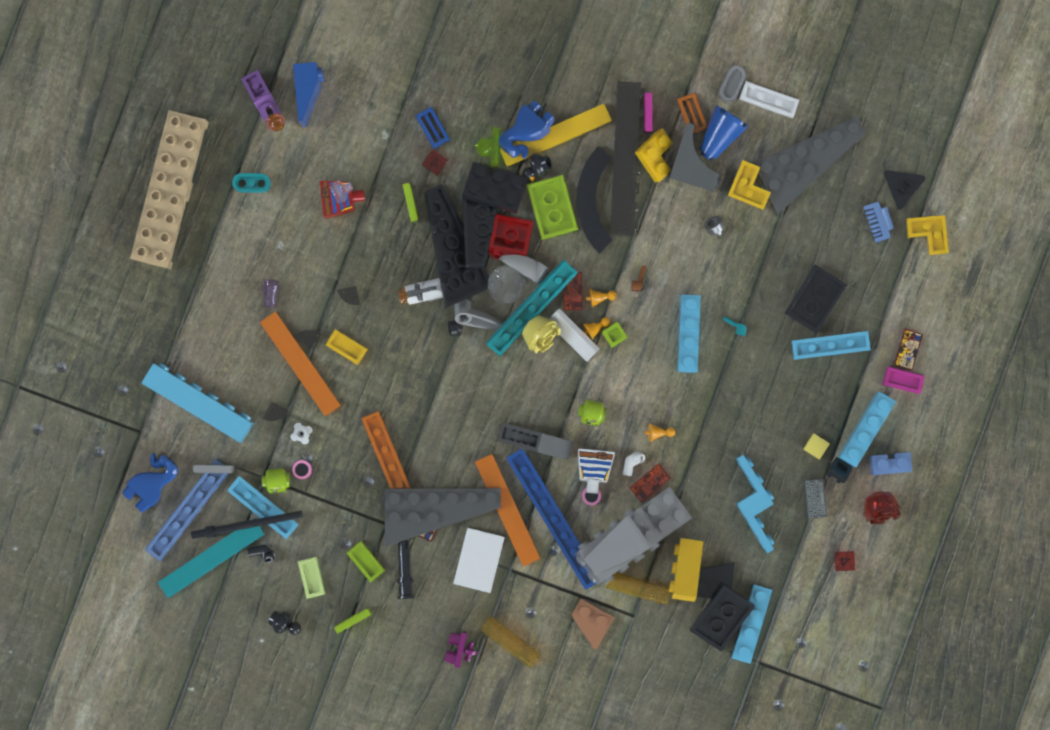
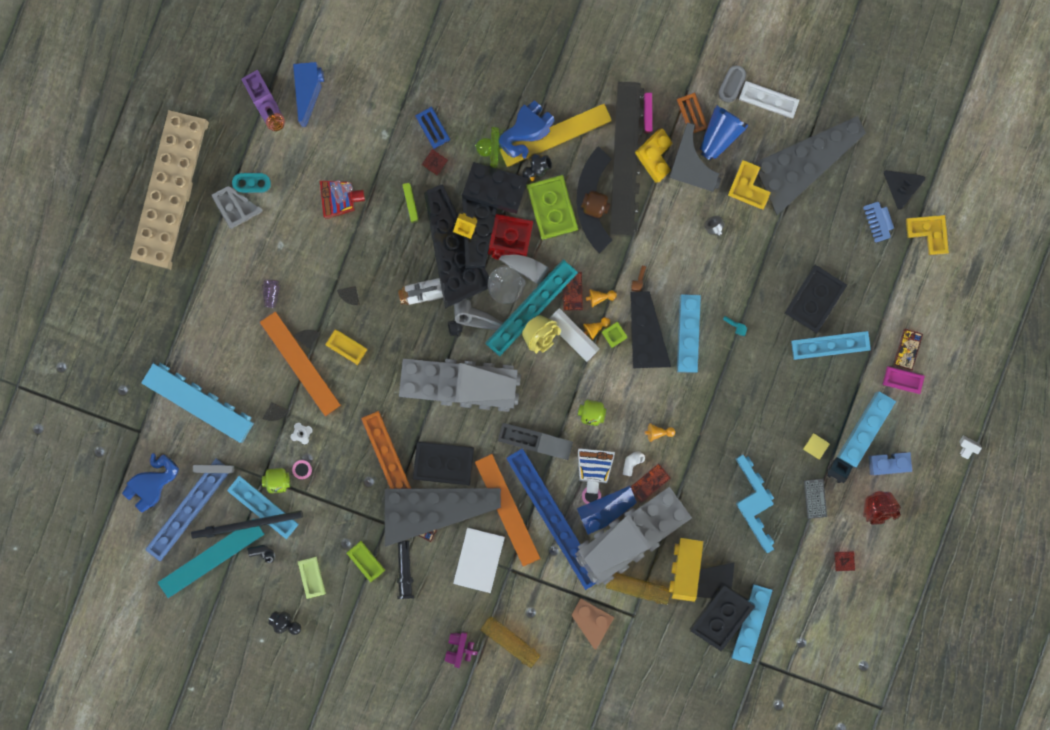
lime tile [334,607,372,634] -> none
none -> light grey wing [211,186,263,229]
none -> light grey wedge [399,359,521,412]
none -> black tile [413,441,474,486]
none -> yellow tile [453,213,478,239]
none -> blue slope [577,486,637,534]
none -> reddish brown head [581,191,611,218]
none -> black wing [630,291,671,369]
none -> white tile [959,435,982,459]

